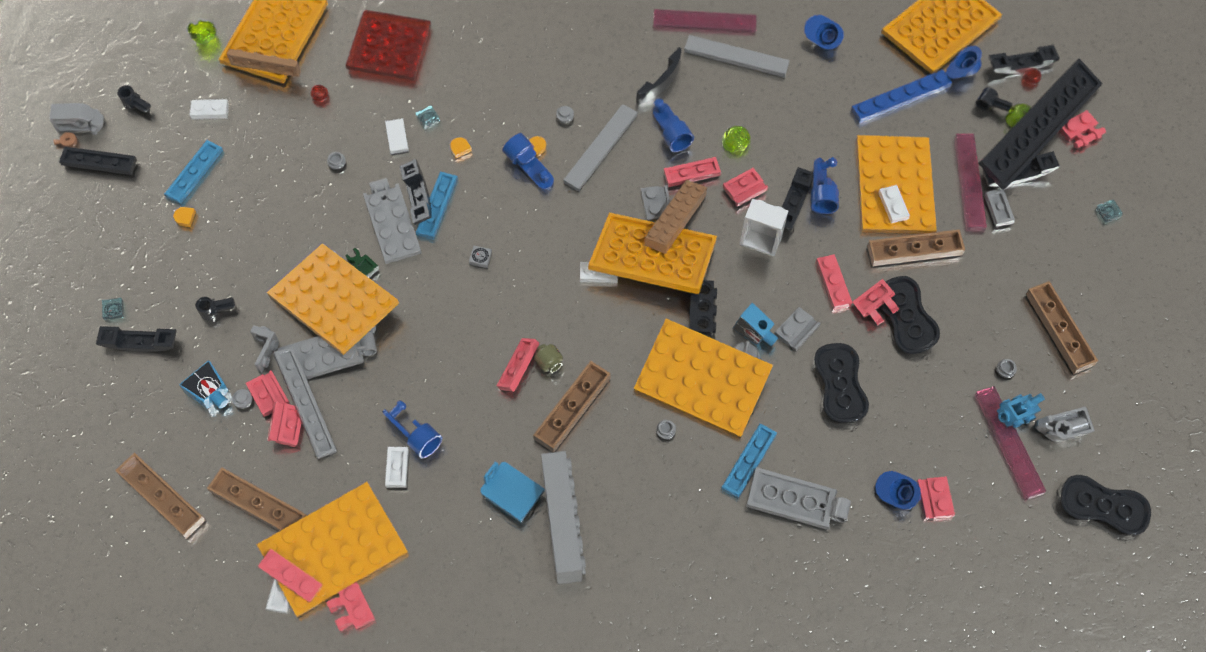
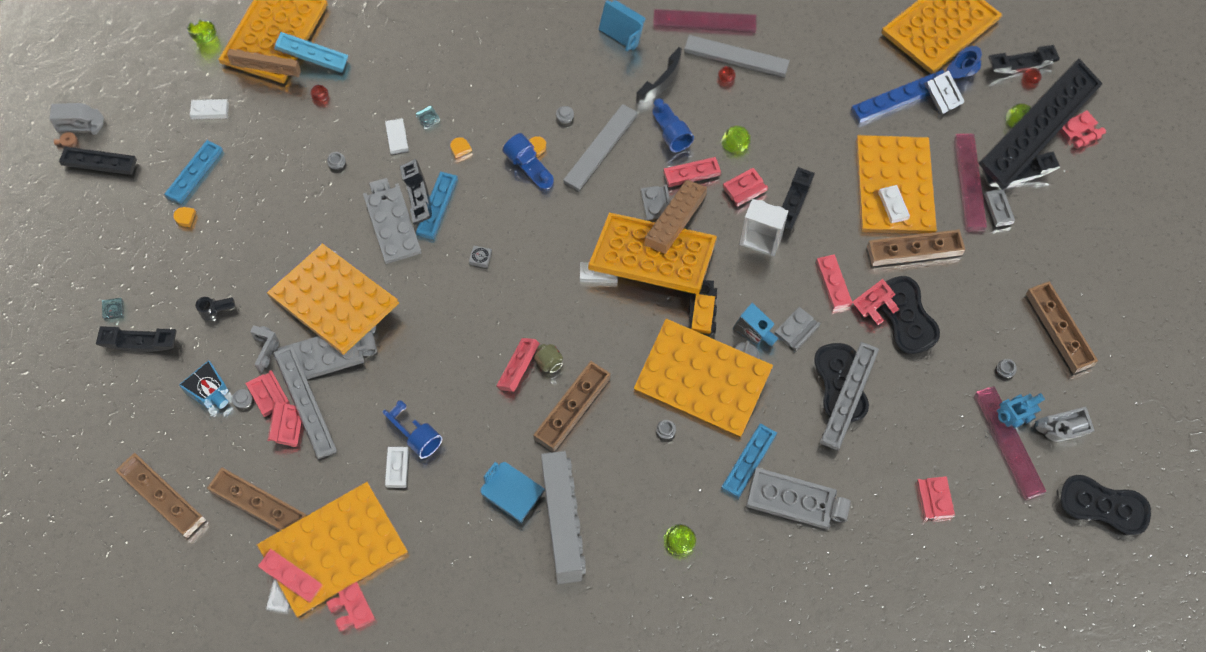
black axle [117,85,151,113] -> none
dark green plate [345,248,379,278] -> none
clear red plate [346,10,431,81] -> none
blue piece [804,15,844,50] -> none
blue piece [811,157,839,214] -> none
blue piece [875,471,921,510] -> none
black axle [975,87,1013,112] -> none
clear light blue tile [1096,199,1123,223] -> none
none -> medium azure plate [275,32,348,73]
none -> dark azure piece [599,0,646,51]
none -> clear neon green hair [663,524,696,555]
none -> light orange plate [691,294,715,334]
none -> clear red plate [718,66,736,83]
none -> light grey tile [820,342,879,451]
none -> plate [925,70,965,114]

